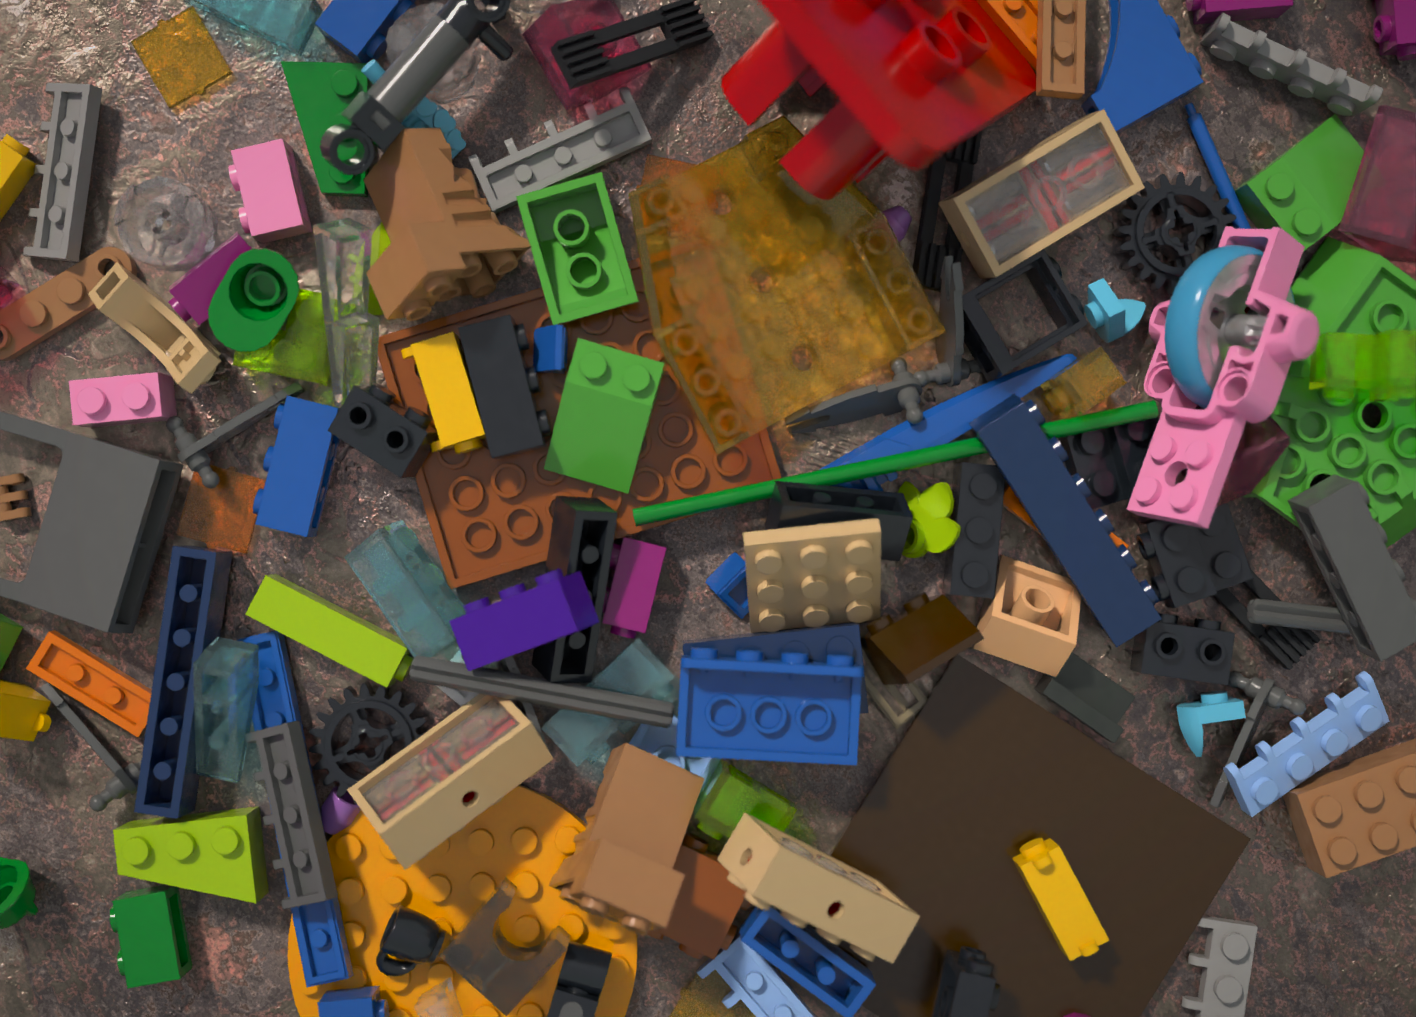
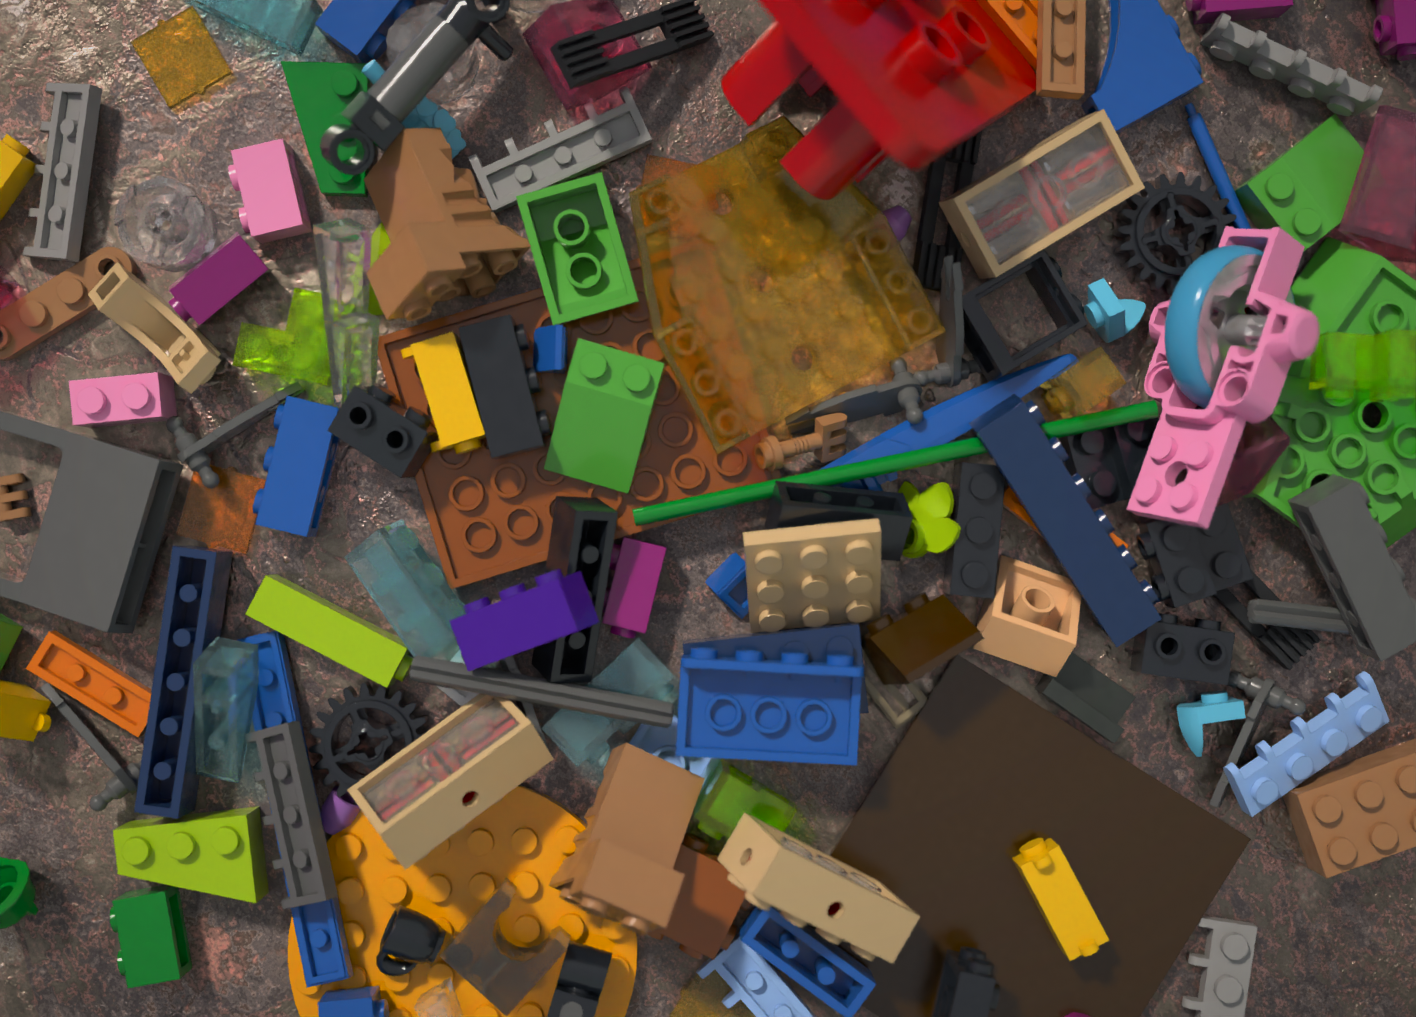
green piece [208,249,299,352] -> none
none -> medium nougat hinge [754,412,847,471]

